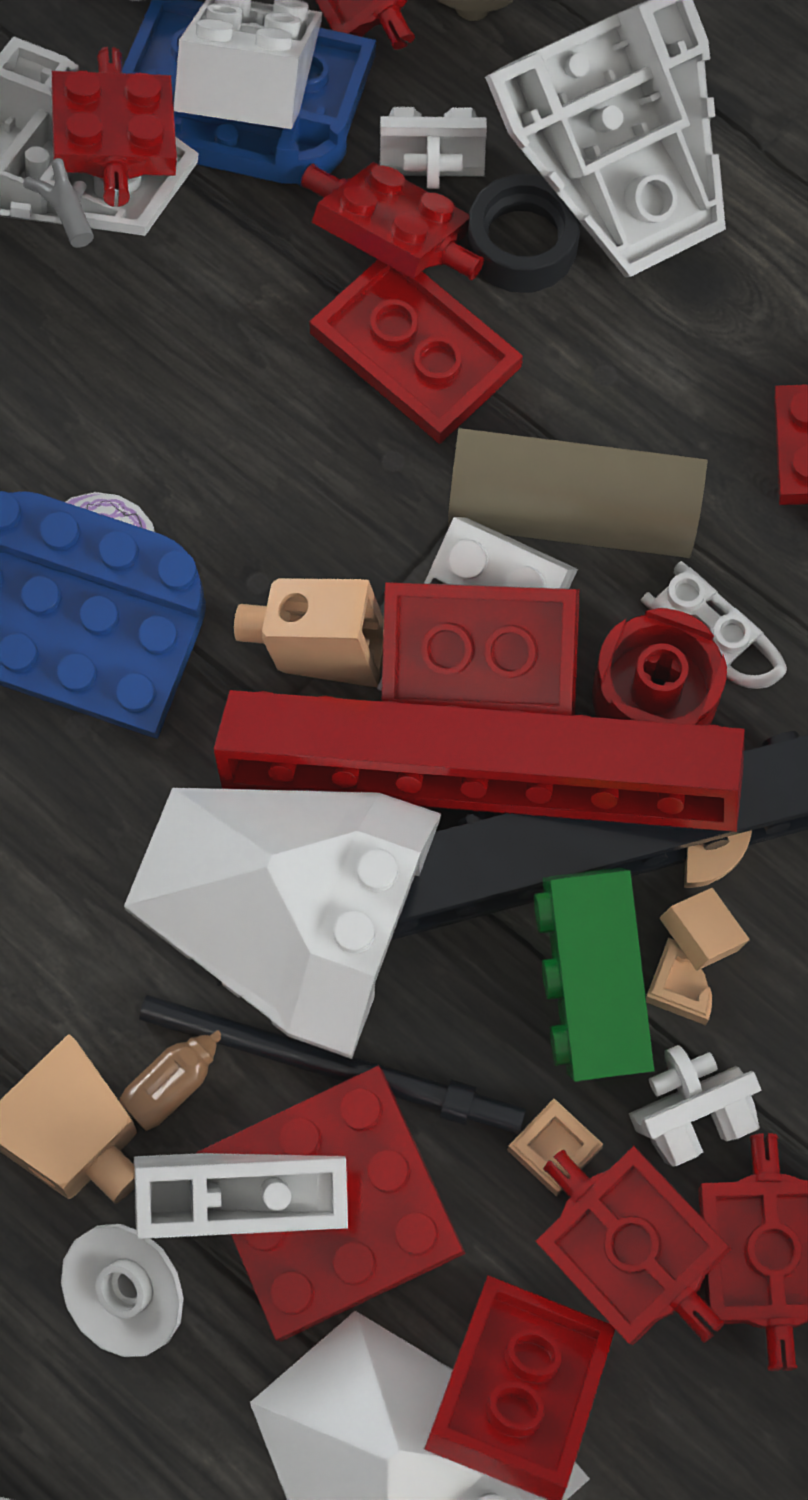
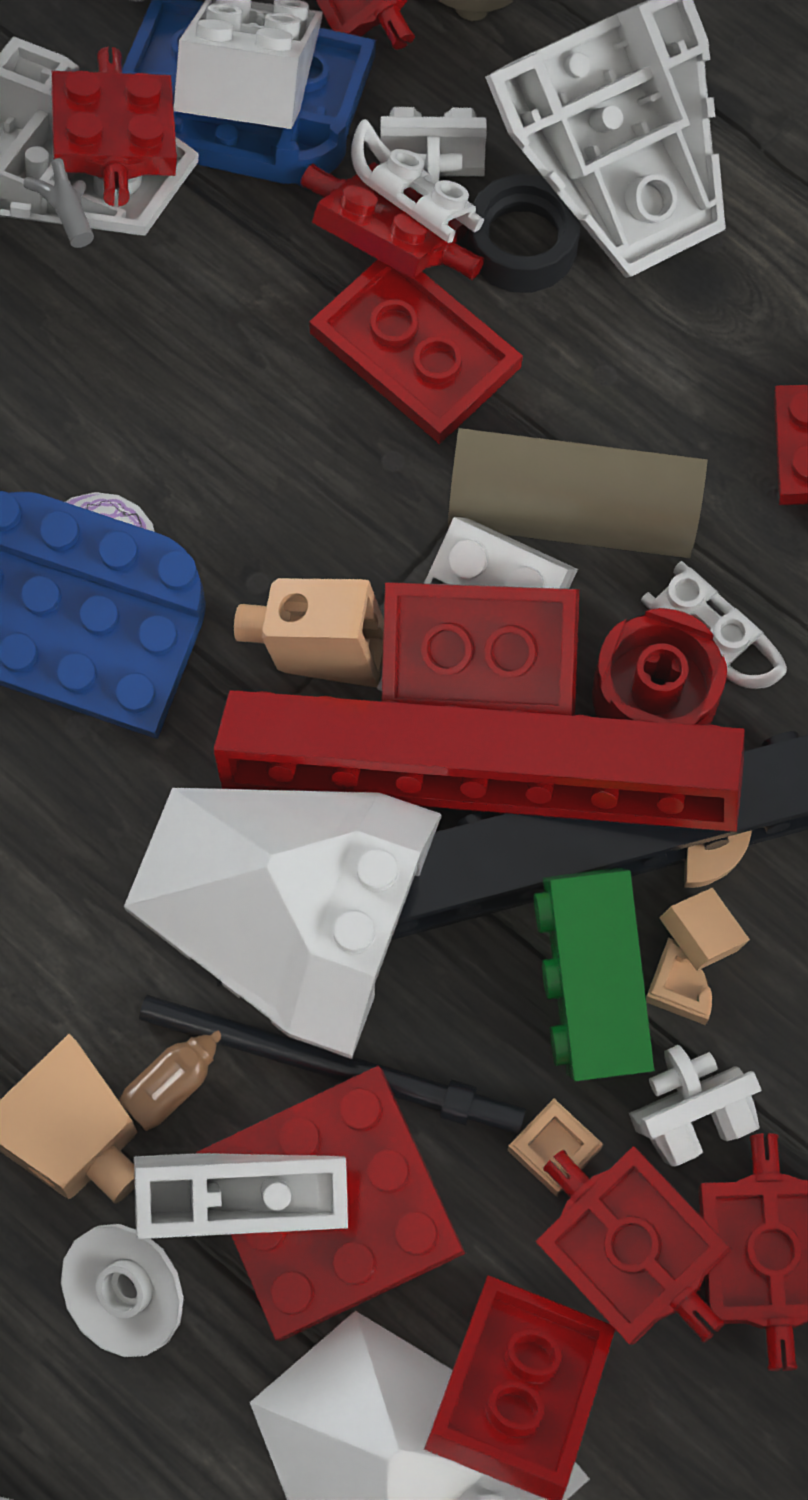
none -> white piece [351,119,484,243]

